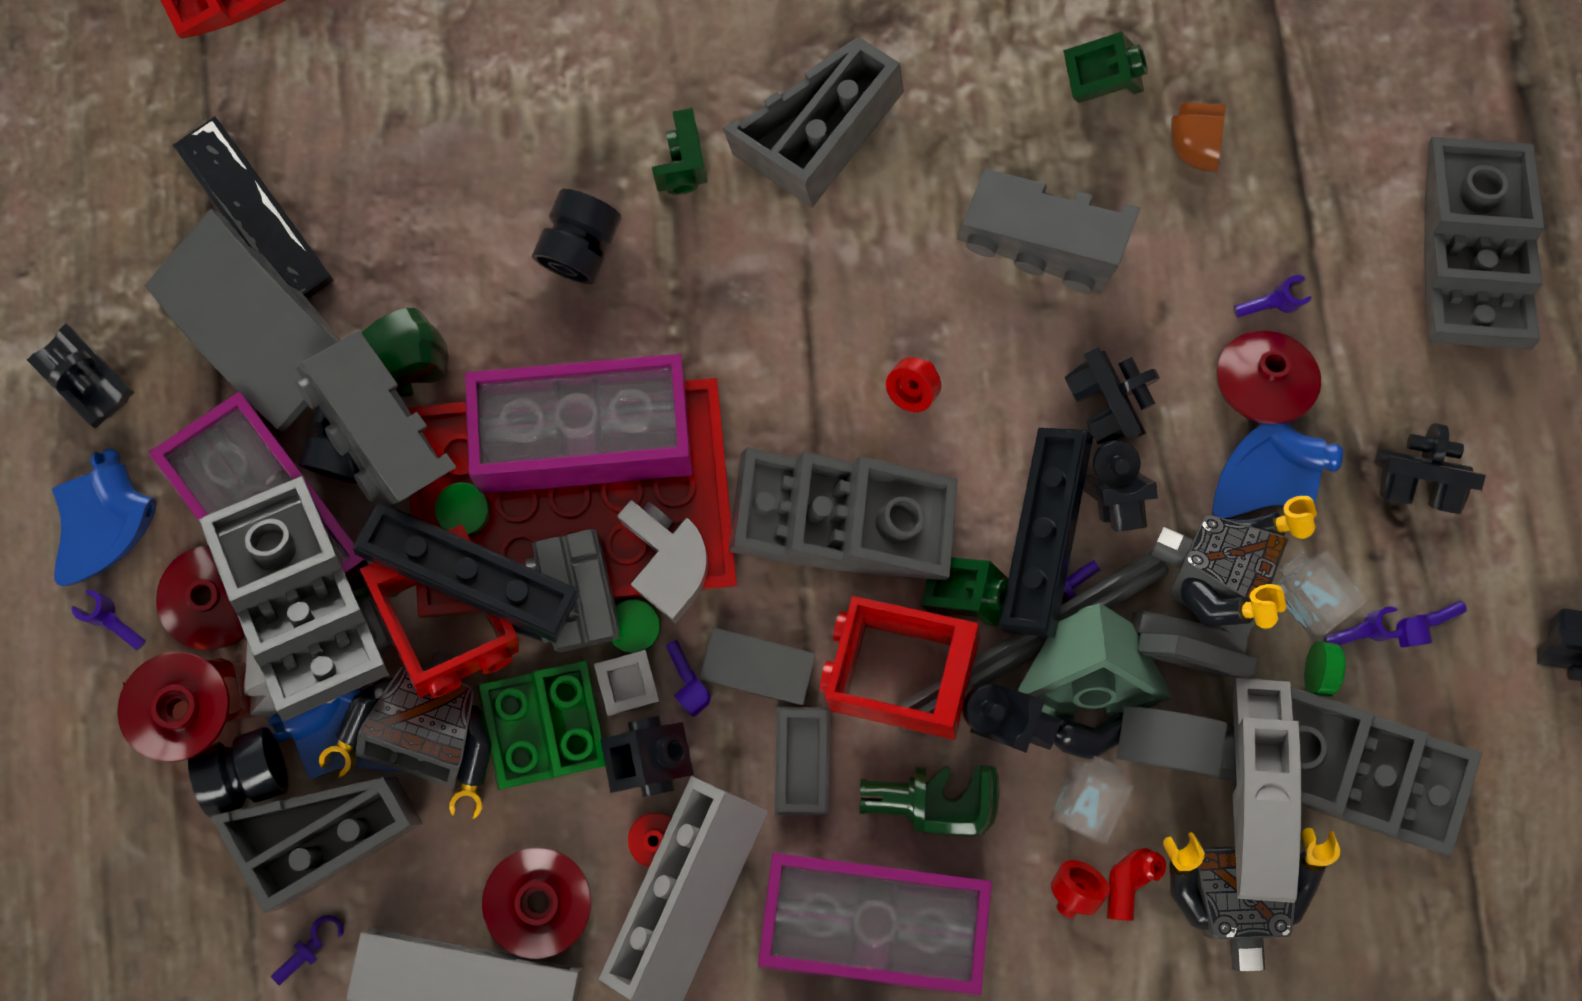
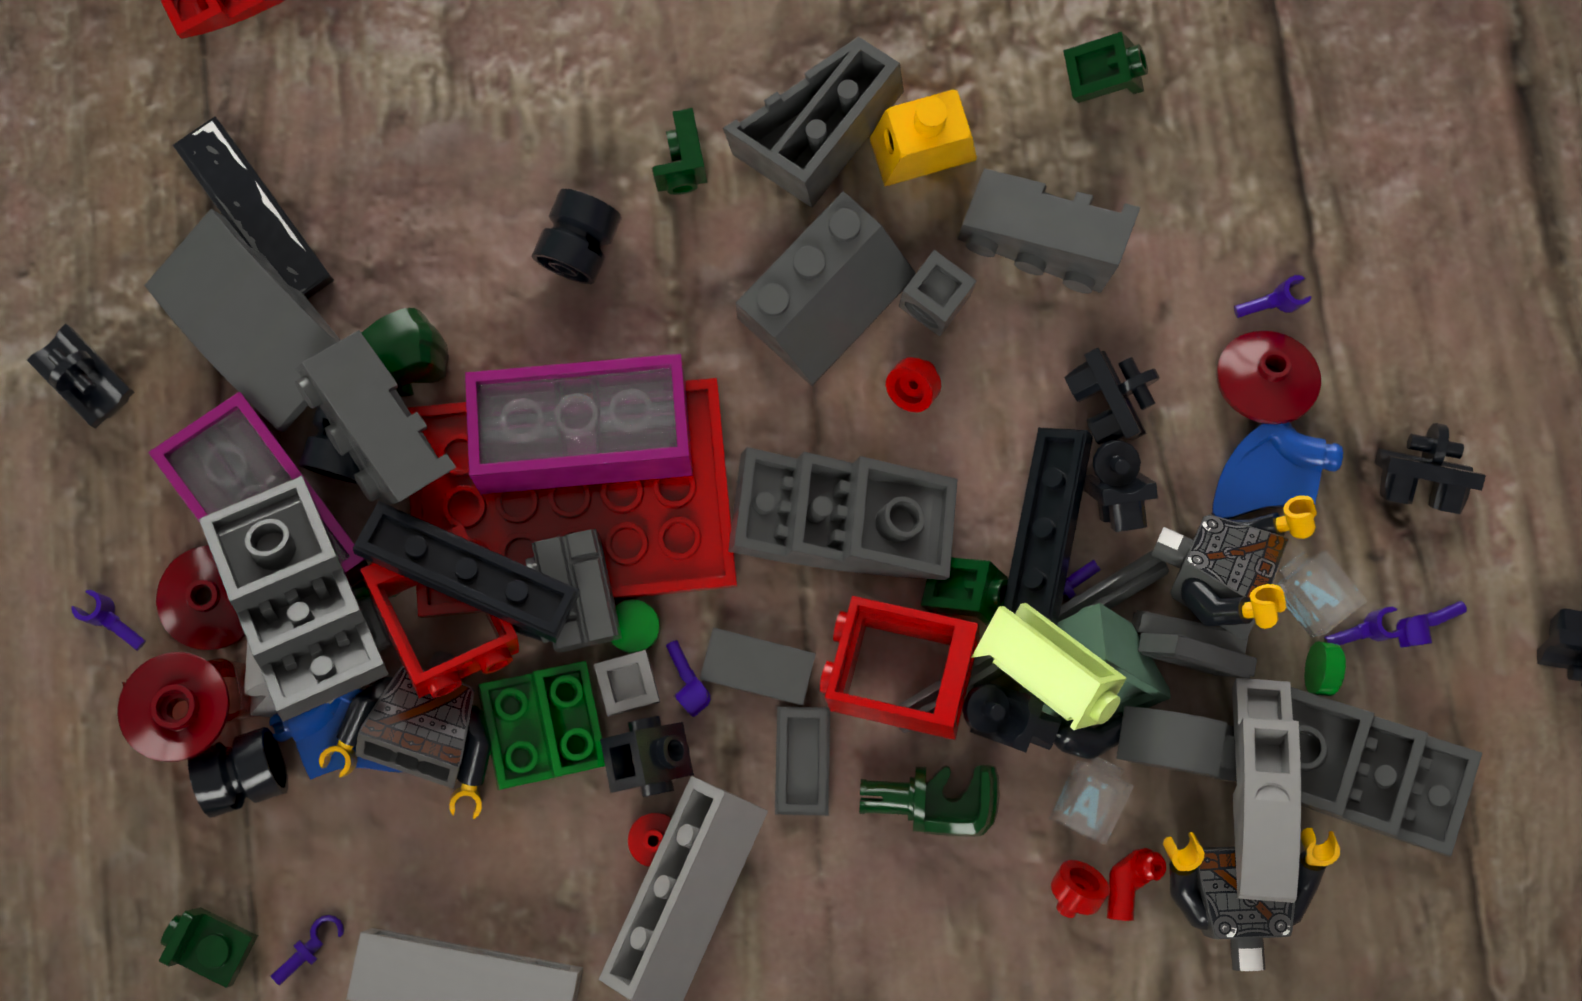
blue arm [52,449,156,586] -> none
dark grey wedge [211,777,423,913] -> none
green tile [435,482,491,537] -> none
dark red dish [482,847,591,959] -> none
light grey brick [617,500,708,624] -> none
clear brick [758,852,992,996] -> none
dark orange piece [1171,103,1226,173] -> none
dark grey slope [1424,137,1545,350] -> none
none -> dark green bracket [159,907,258,988]
none -> dark grey slope [736,191,916,386]
none -> yellow torso [870,90,977,187]
none -> dark grey brick [899,250,977,337]
none -> yellowish green window [971,603,1127,730]

